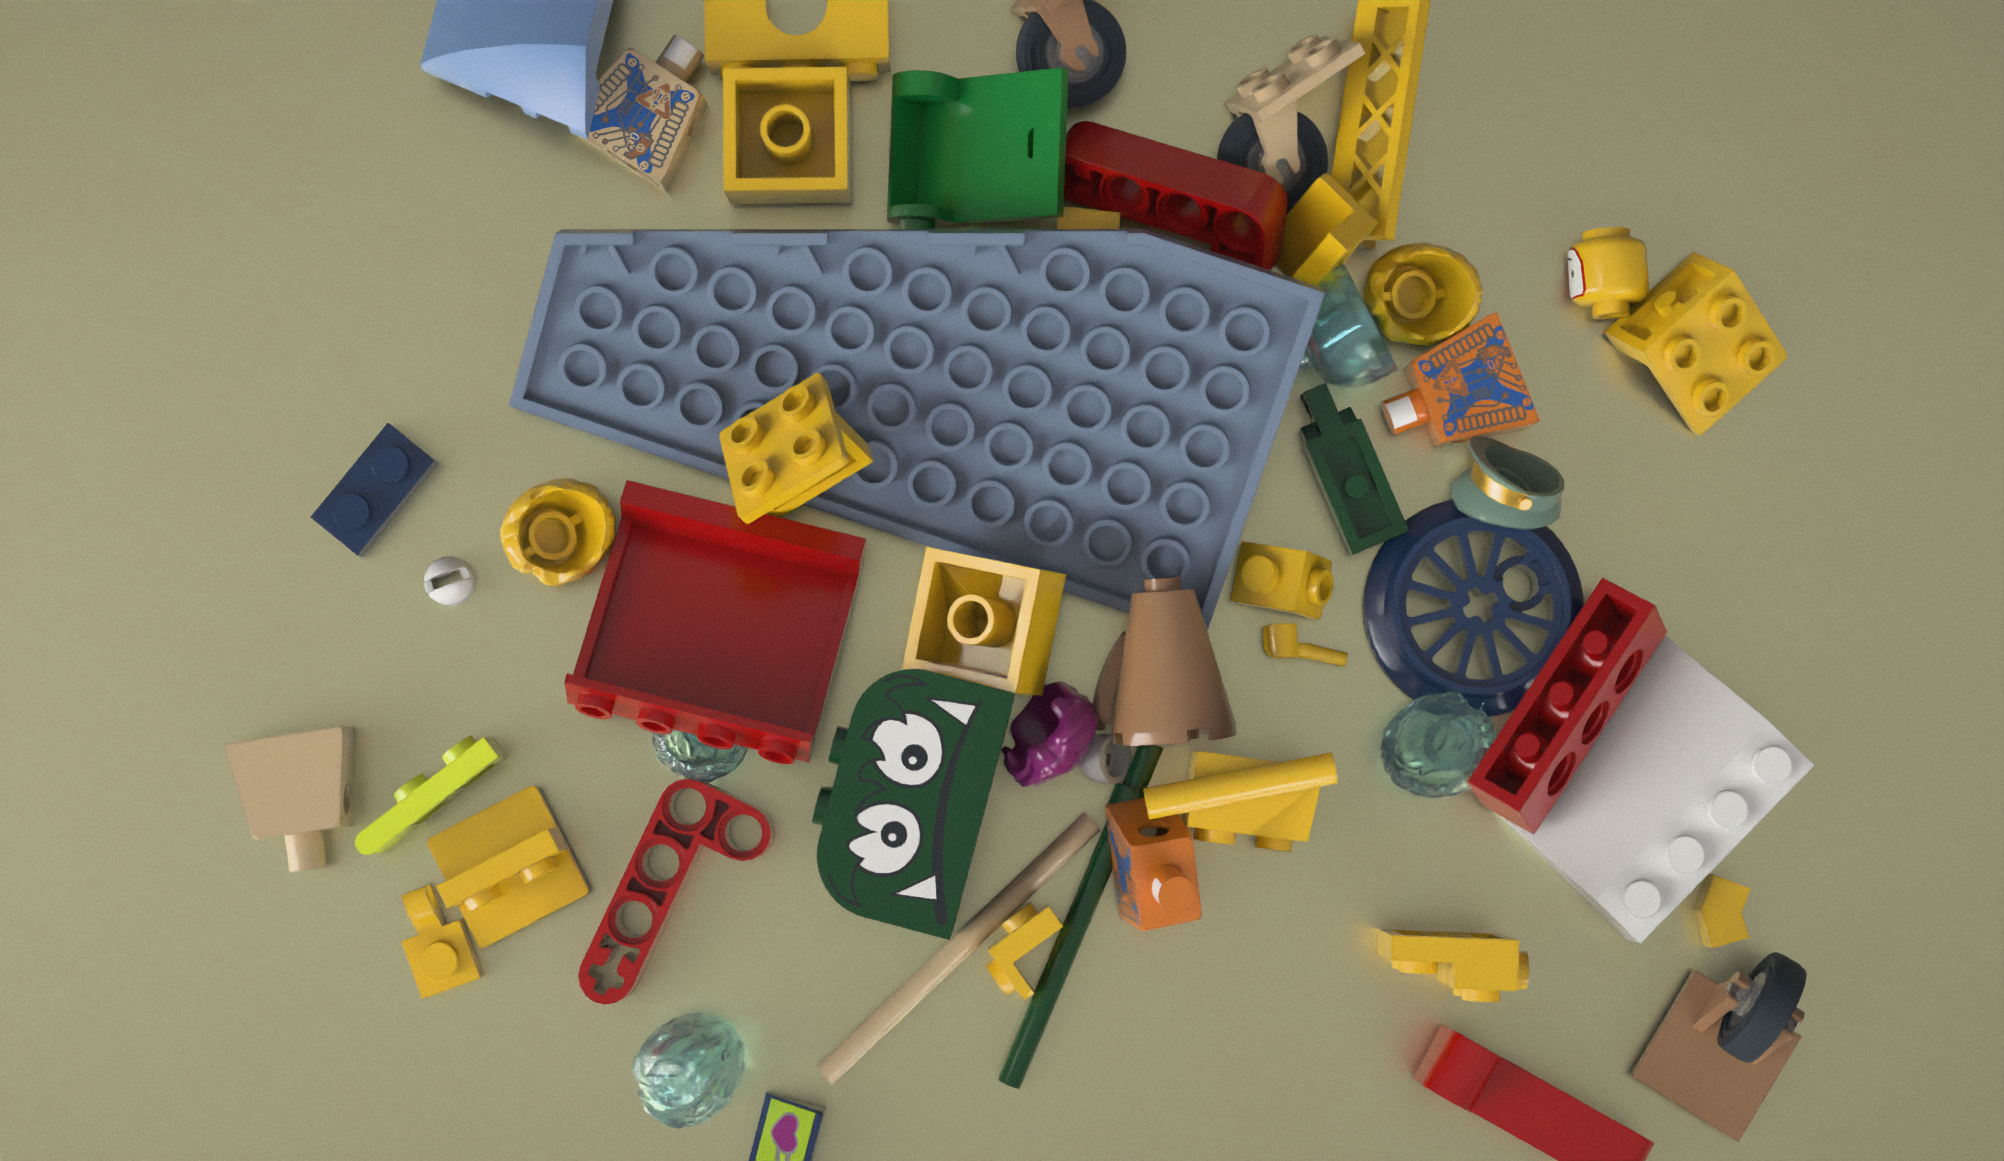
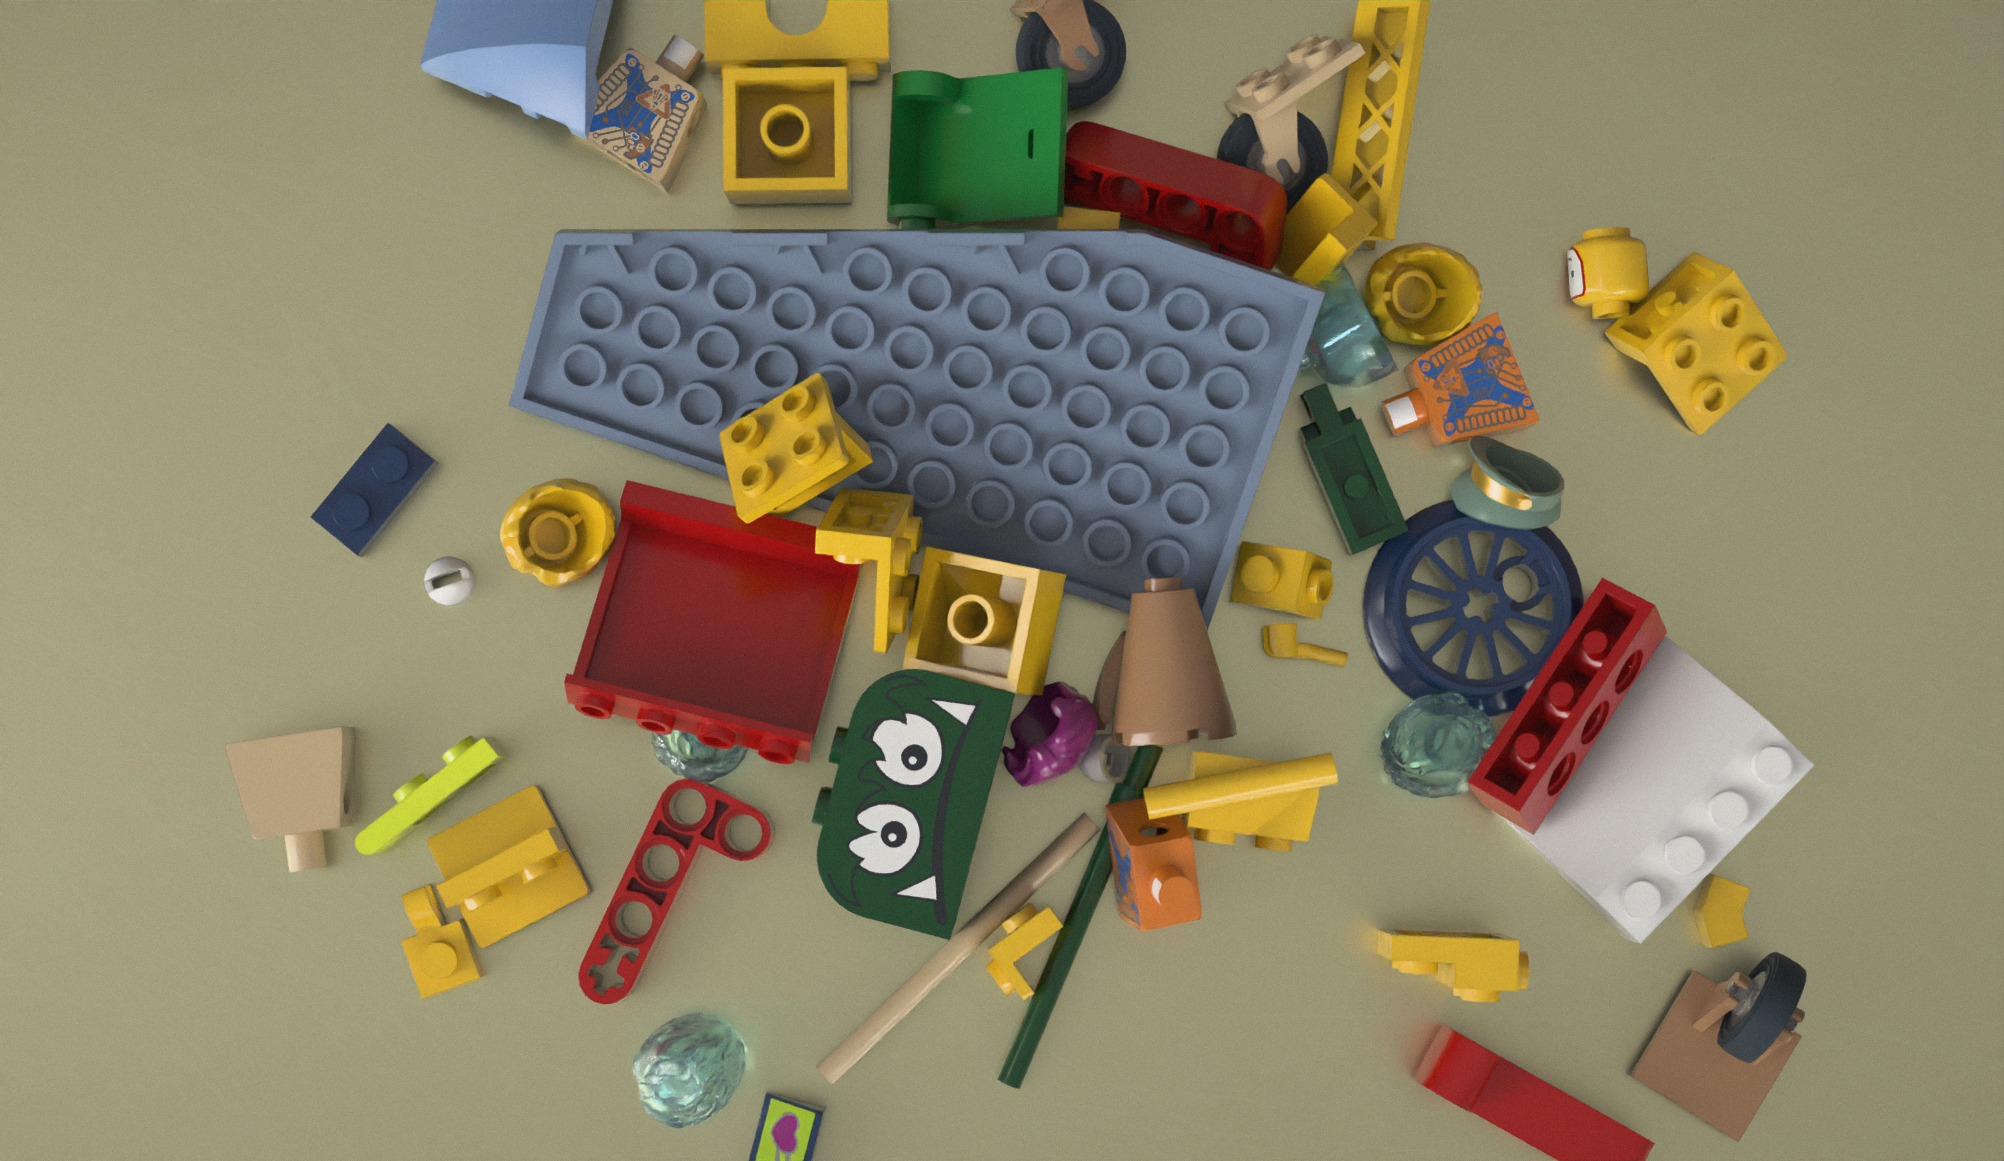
none -> yellow bracket [815,487,923,653]

